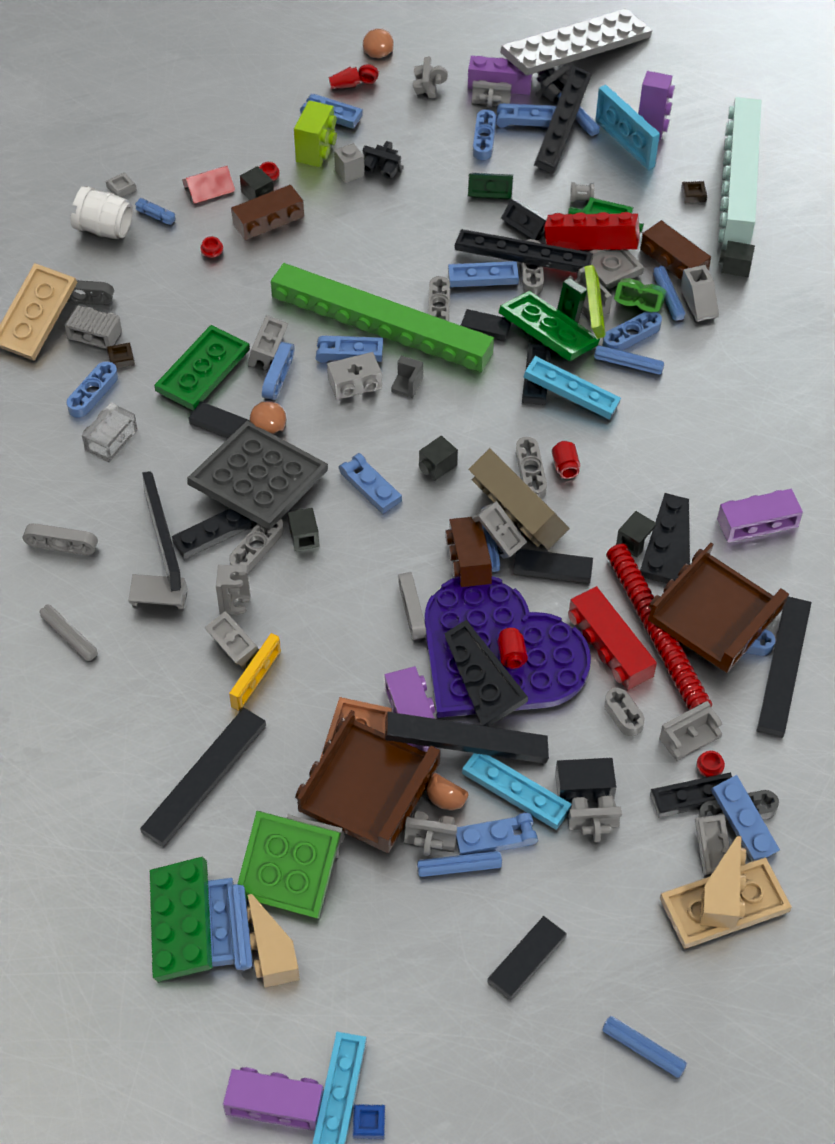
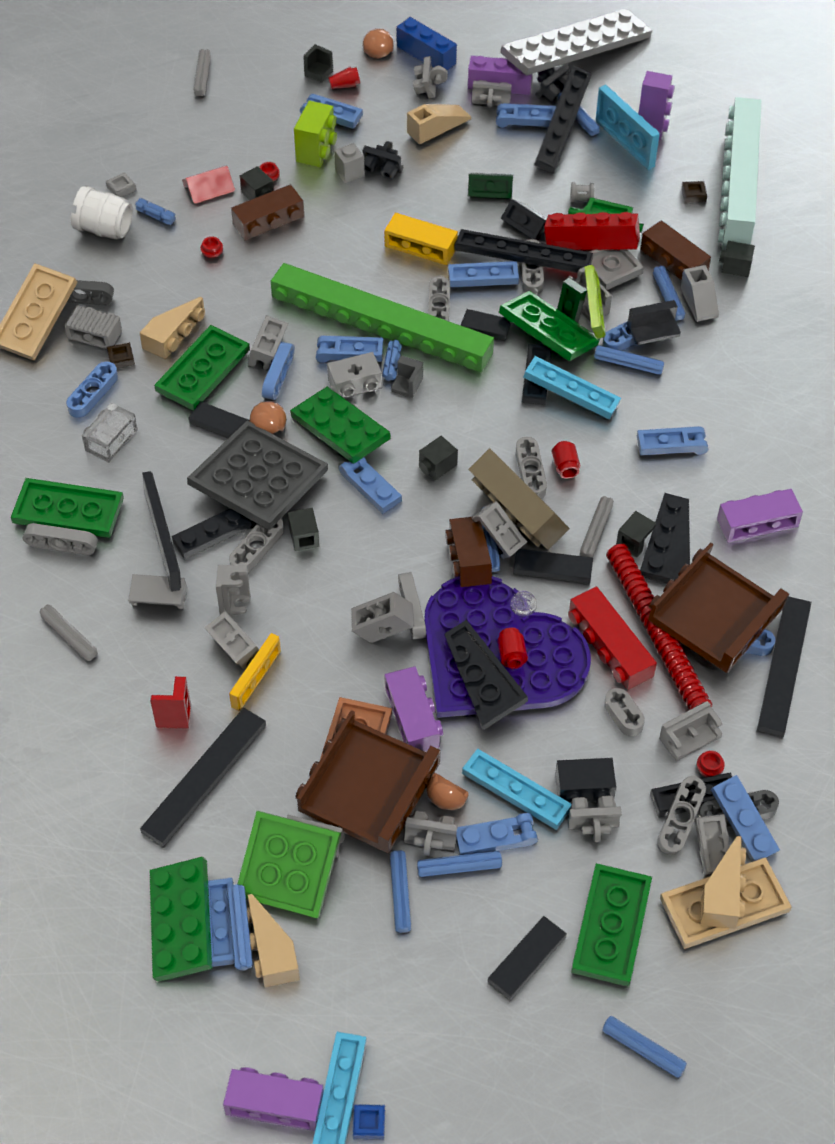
red plate [358,64,379,84] -> none
black tile [385,712,549,764] -> none
medium blue beam [473,110,496,160] -> none
bright green brick [614,278,667,312] -> none
none -> green plate [11,478,124,538]
none -> tan slope [140,297,205,359]
none -> red panel [150,676,191,729]
none -> light grey axle [193,49,211,96]
none -> green plate [290,386,391,464]
none -> pearl dark grey panel [303,44,333,83]
none -> light grey brick [351,592,414,643]
none -> medium blue axle [382,340,402,381]
none -> yellow brick [384,213,458,265]
none -> medium blue axle [390,850,411,933]
none -> blue brick [396,17,457,71]
none -> tan slope [407,104,471,145]
none -> clear plate [510,591,537,616]
none -> green plate [571,863,652,987]
none -> light grey axle [579,496,614,558]
none -> black panel [627,300,681,345]
none -> medium blue plate [637,426,709,455]
none -> light grey beam [657,776,706,855]

